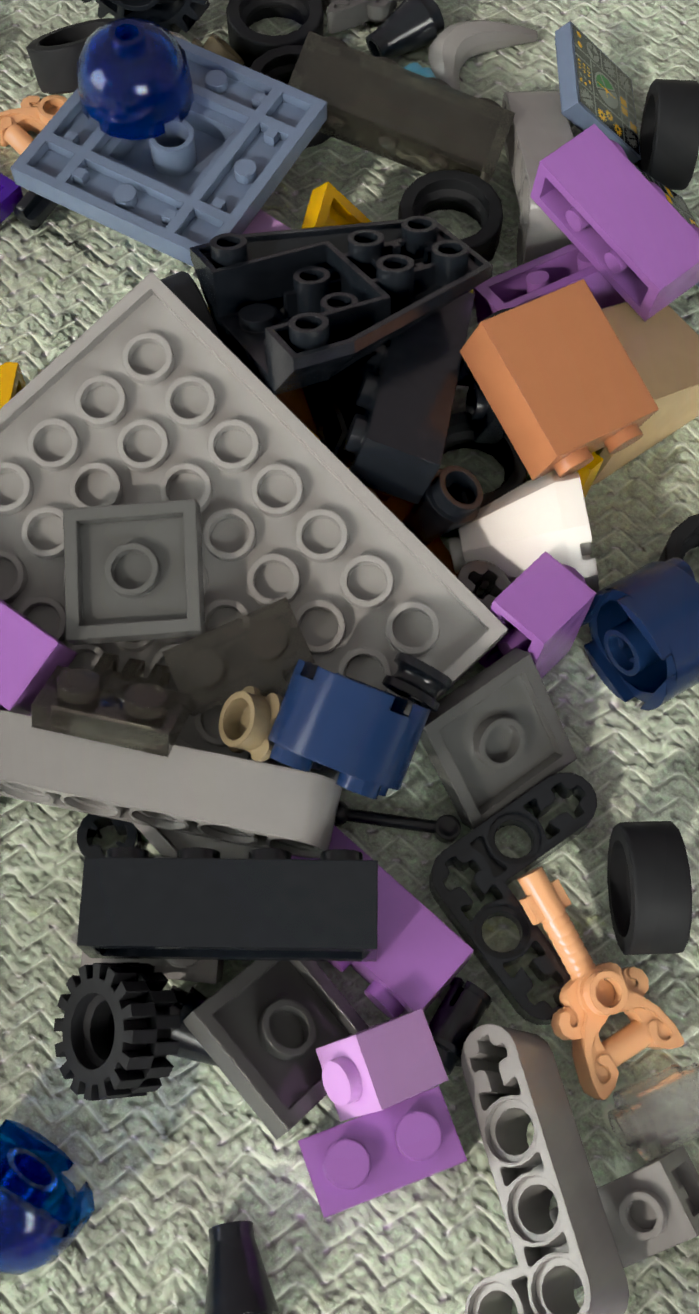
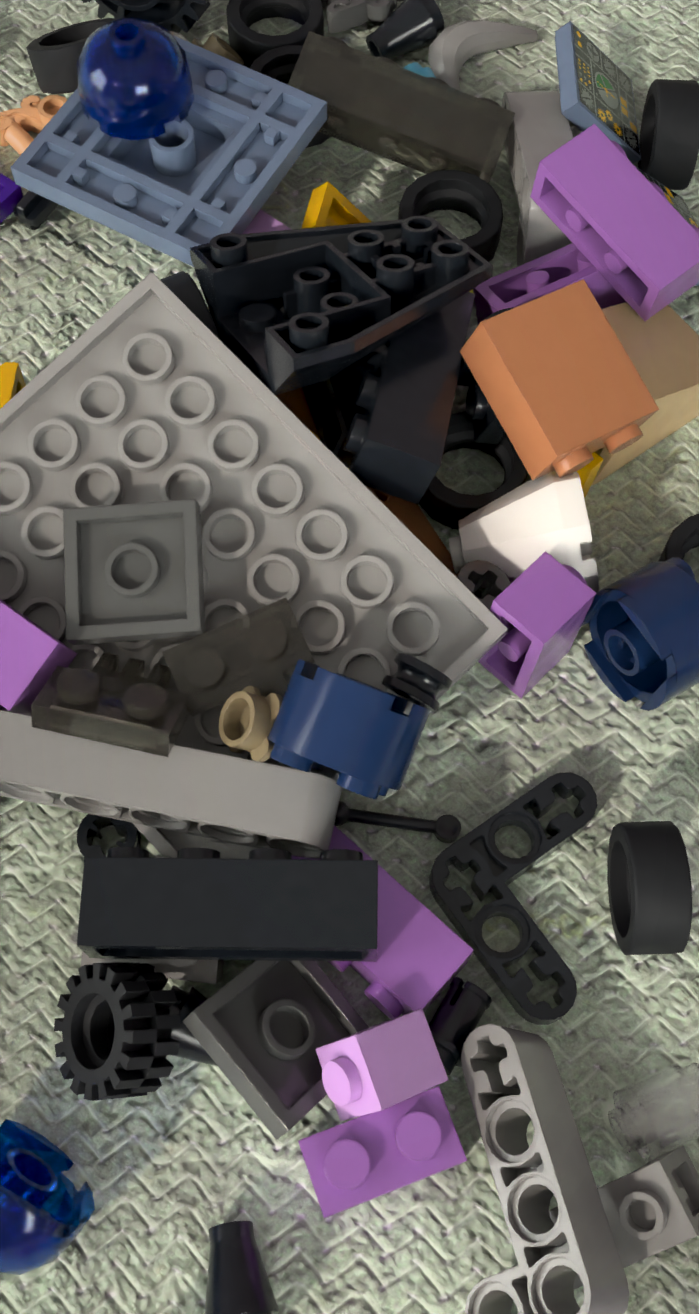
black cone [402,466,483,546] -> none
dark grey plate [420,648,577,830] -> none
light nougat piece [517,866,685,1100] -> none

